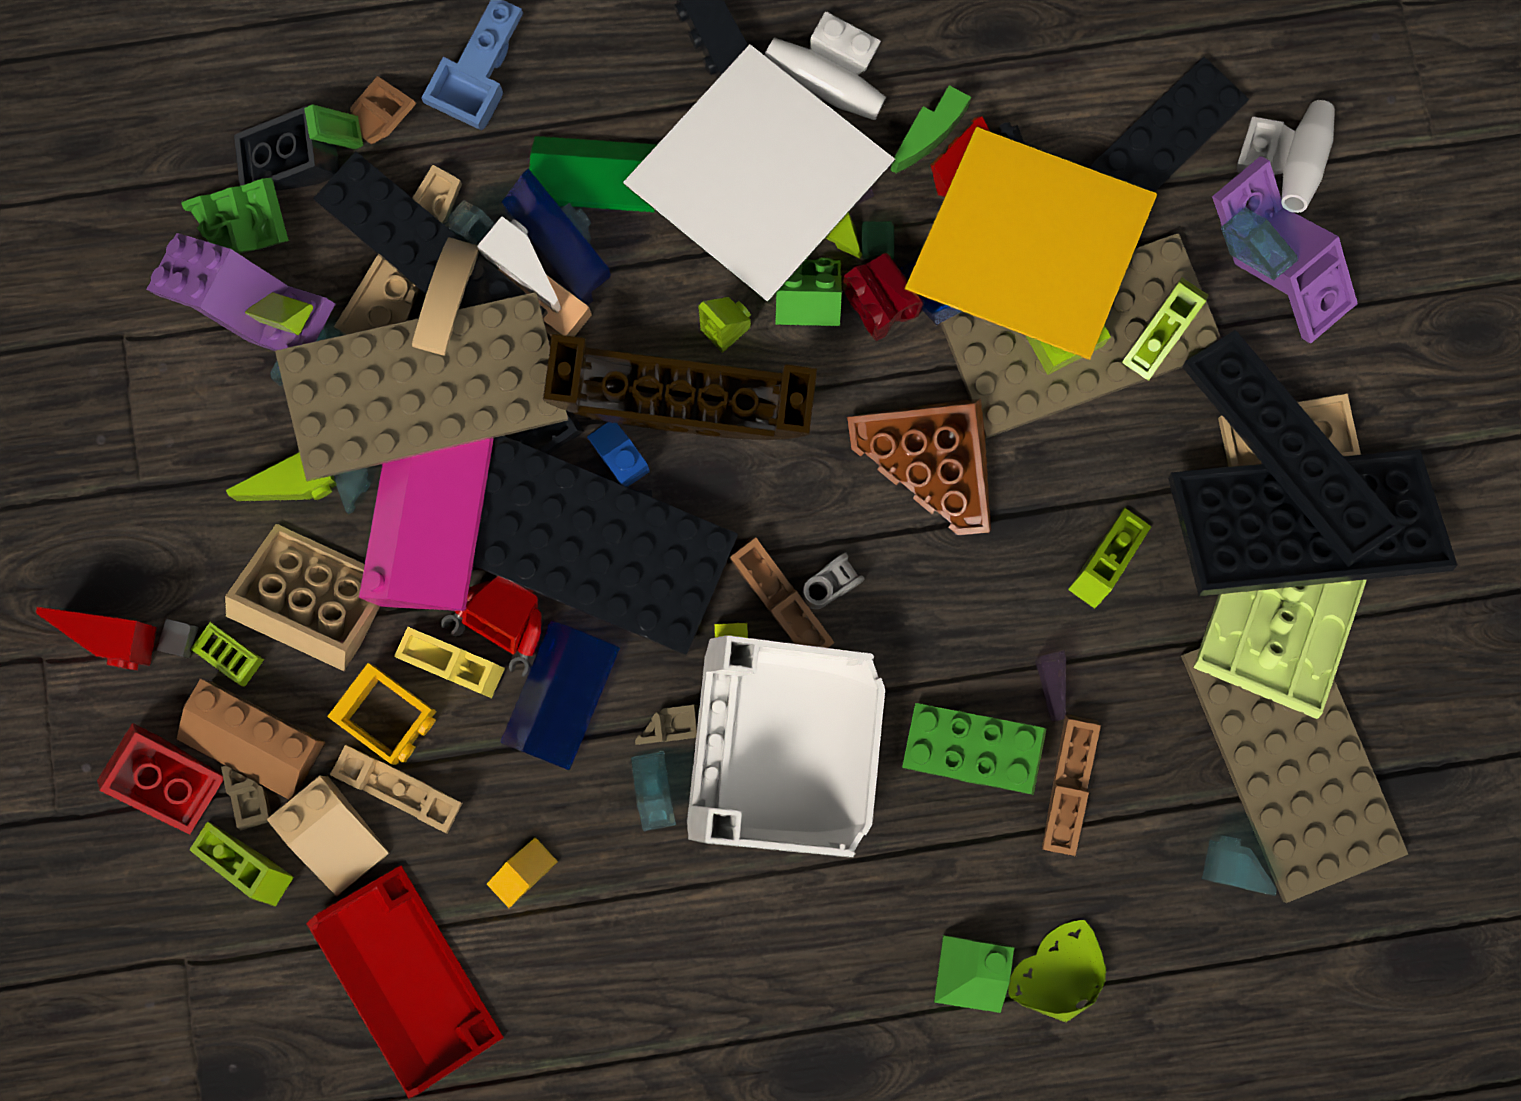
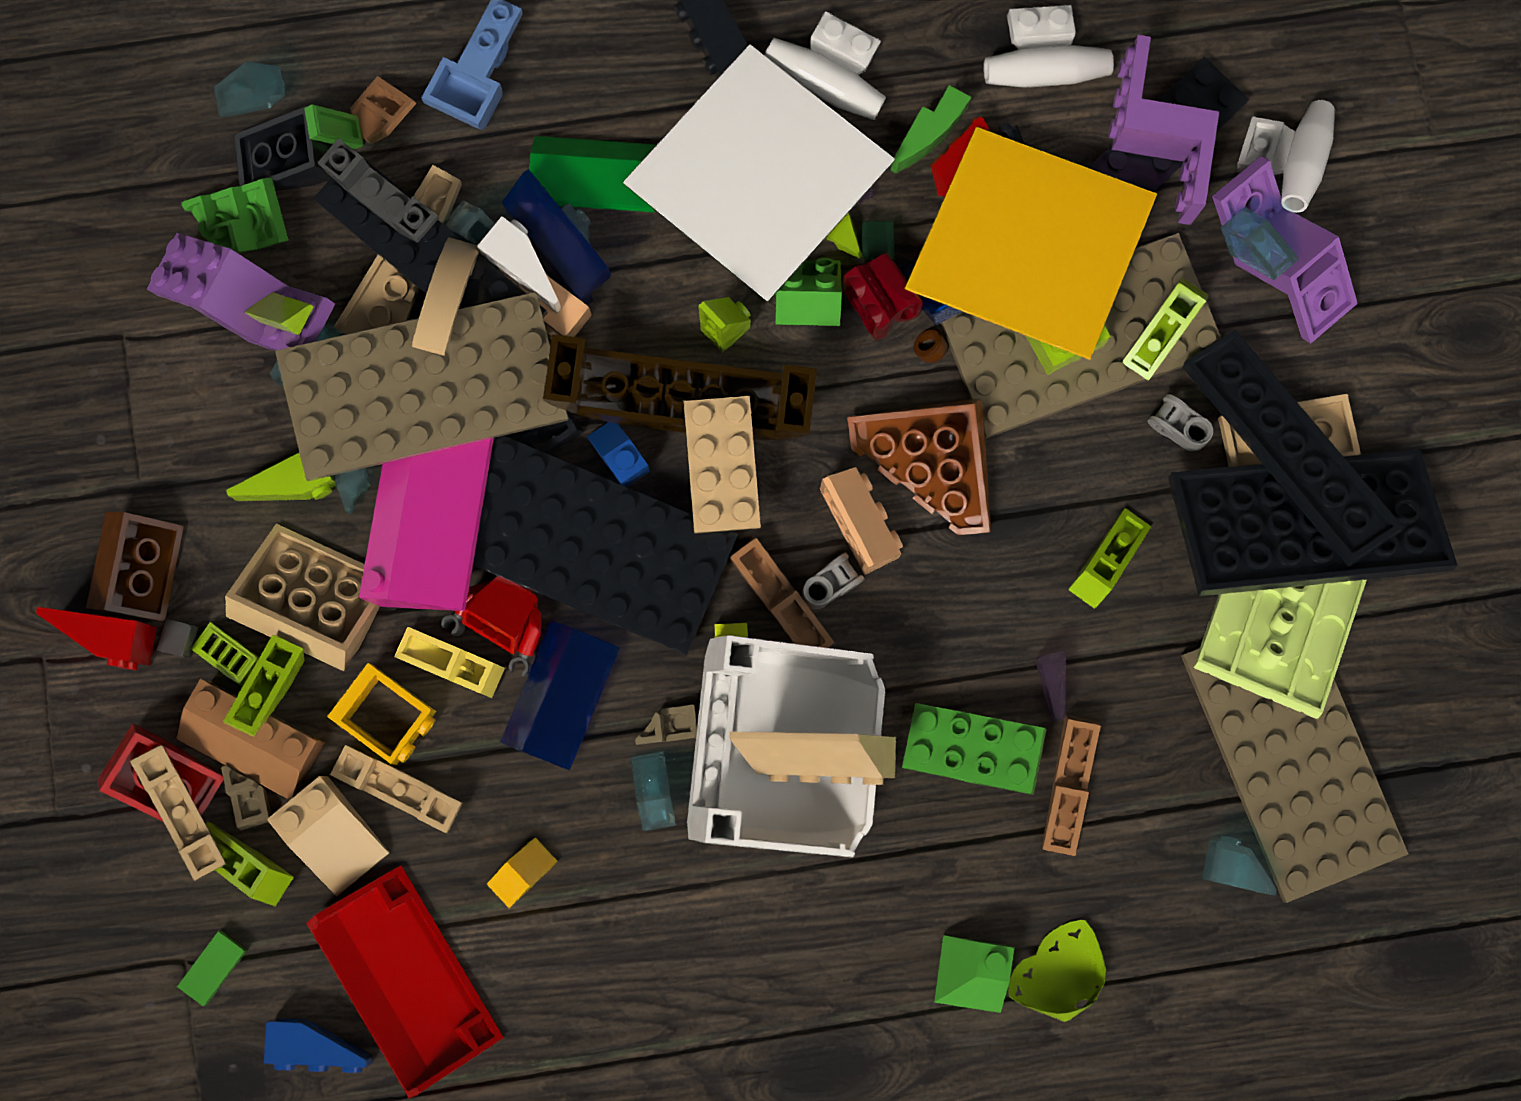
none -> reddish brown slope [86,512,184,622]
none -> tan slope [130,745,226,881]
none -> bright green tile [177,931,248,1007]
none -> clear light blue slope [214,61,285,117]
none -> lime slope [223,635,305,737]
none -> blue slope [264,1018,373,1073]
none -> dark grey slope [318,138,439,243]
none -> tan plate [684,396,761,534]
none -> tan slope [729,732,896,785]
none -> light nougat slope [820,467,903,575]
none -> reddish brown piece [913,329,947,363]
none -> white plate [984,5,1113,88]
none -> medium lavender bracket [1108,35,1219,225]
none -> light grey piece [1148,394,1213,452]

